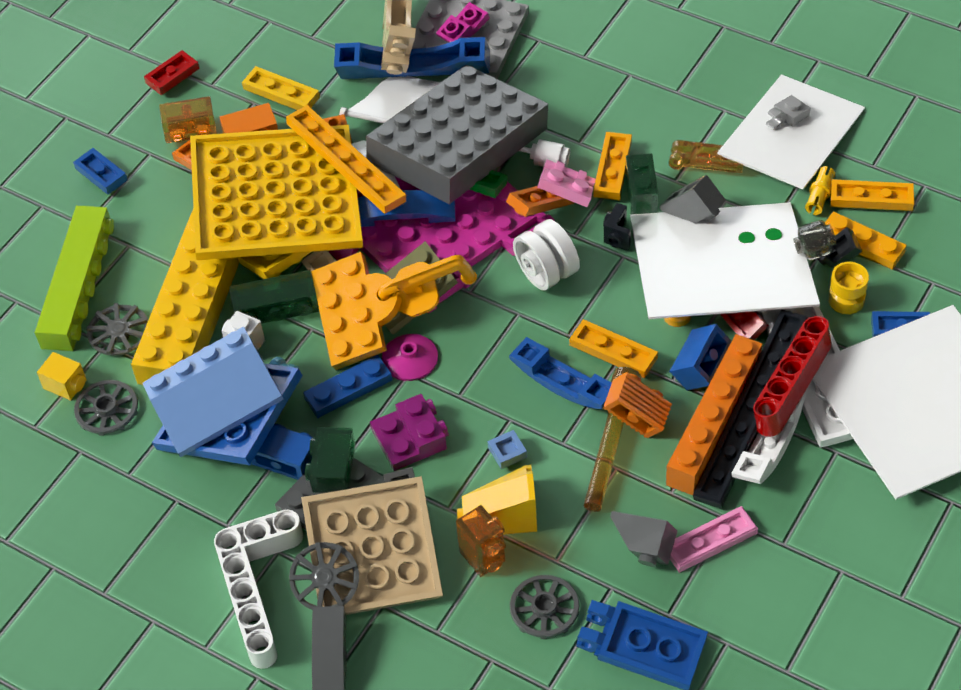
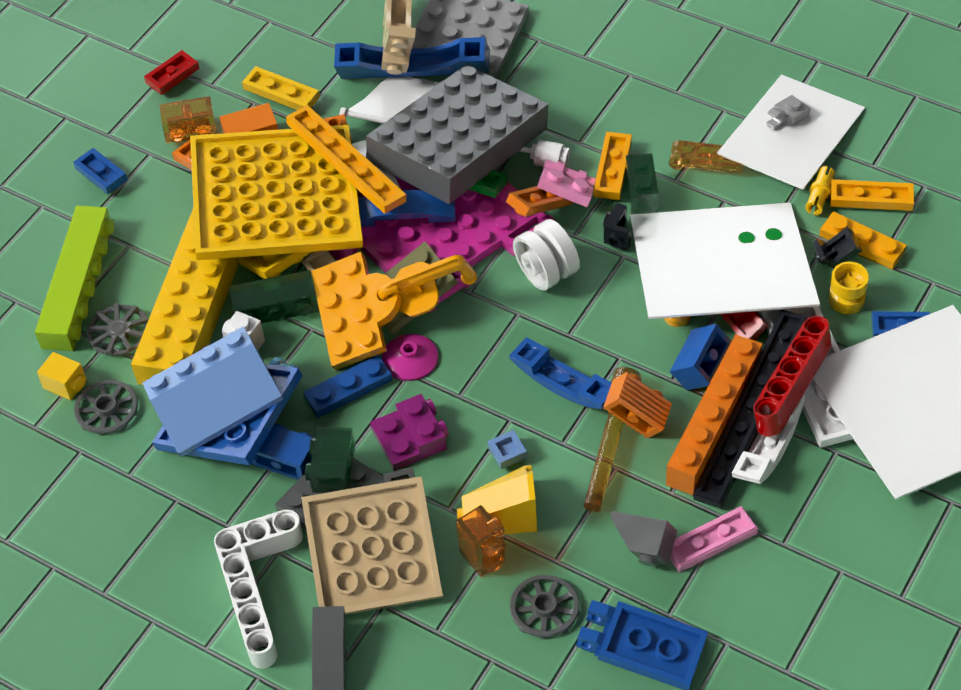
dark grey wheel [289,542,359,610] -> none
dark pink slope [436,2,490,43] -> none
light orange plate [569,319,658,379] -> none
dark grey slope [659,174,726,223] -> none
clear smoke head [793,220,837,260] -> none

